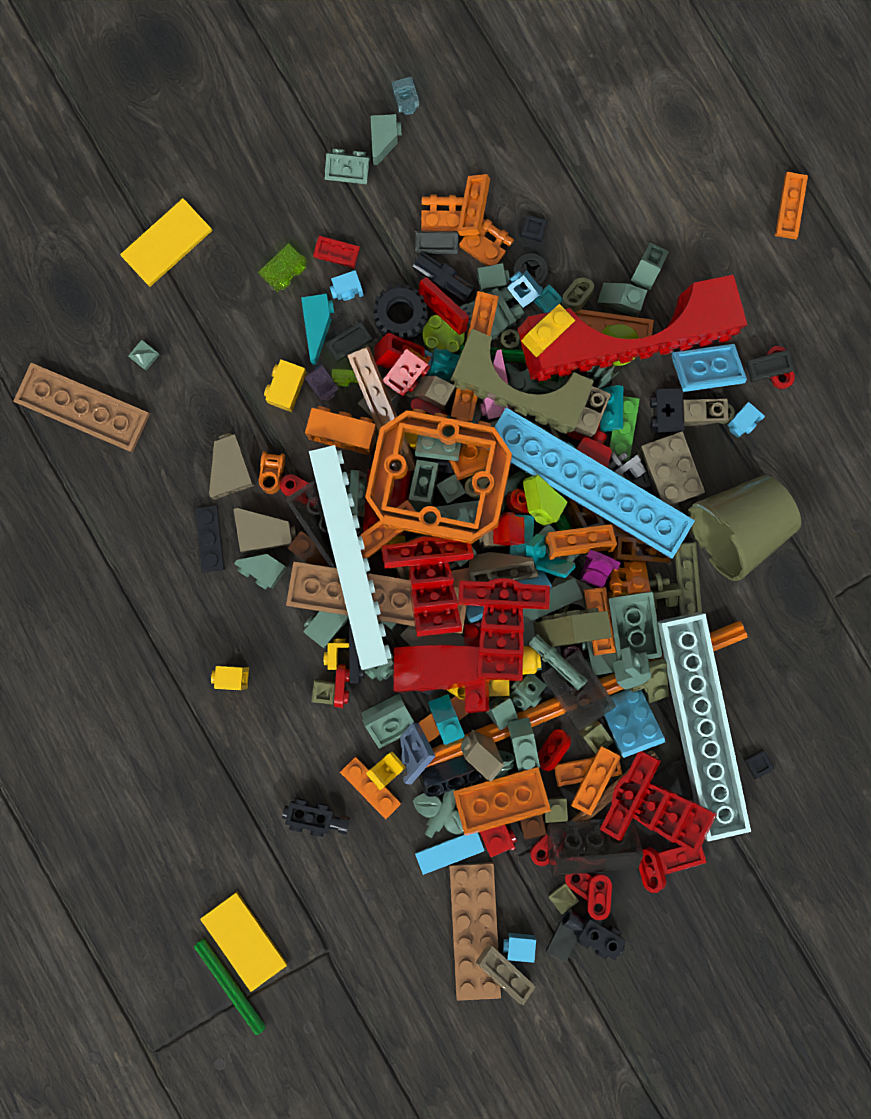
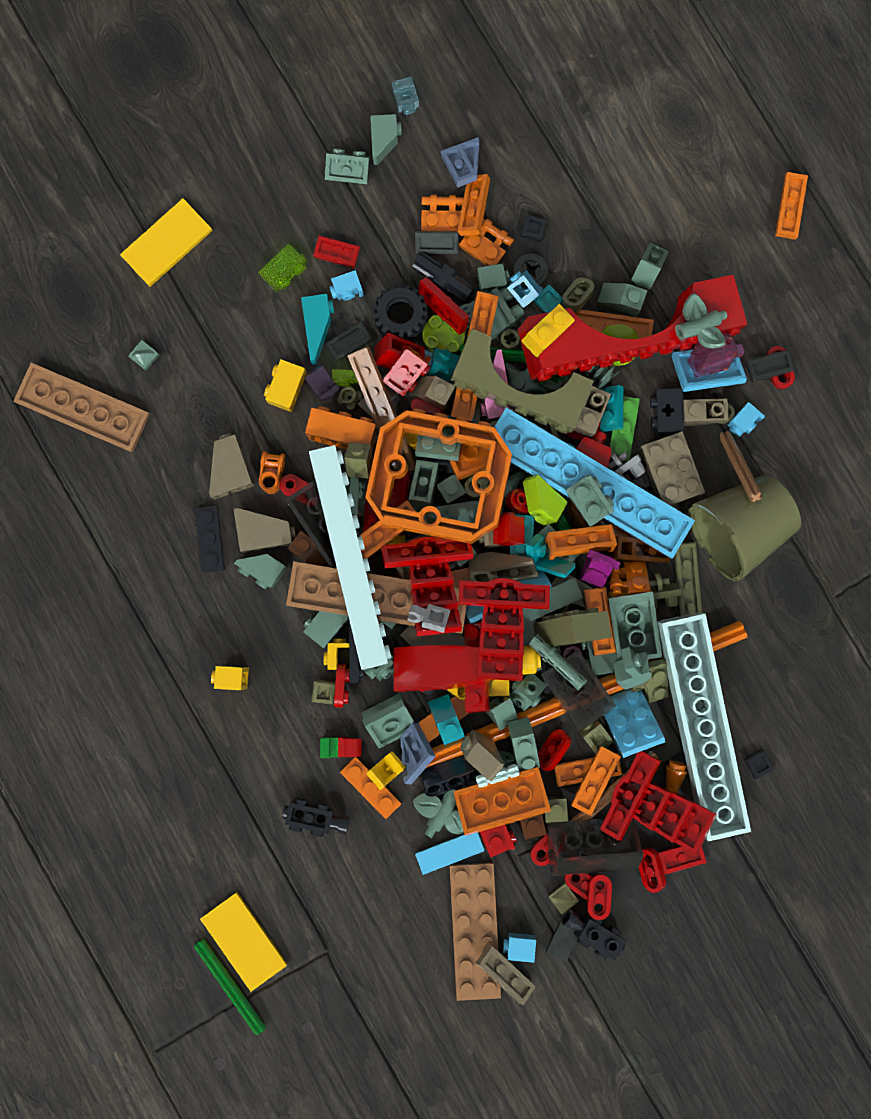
none -> leg [320,737,362,758]
none -> olive plate [337,386,362,410]
none -> olive brick [344,442,373,479]
none -> light grey plate [408,604,450,633]
none -> sand blue wing [441,137,479,188]
none -> light aqua axle [476,764,520,787]
none -> sand green bracket [565,474,614,527]
none -> orange cone [666,761,688,794]
none -> sand green plant [675,293,727,348]
none -> clear pink torso [687,334,744,378]
none -> medium nougat axle [719,431,762,502]

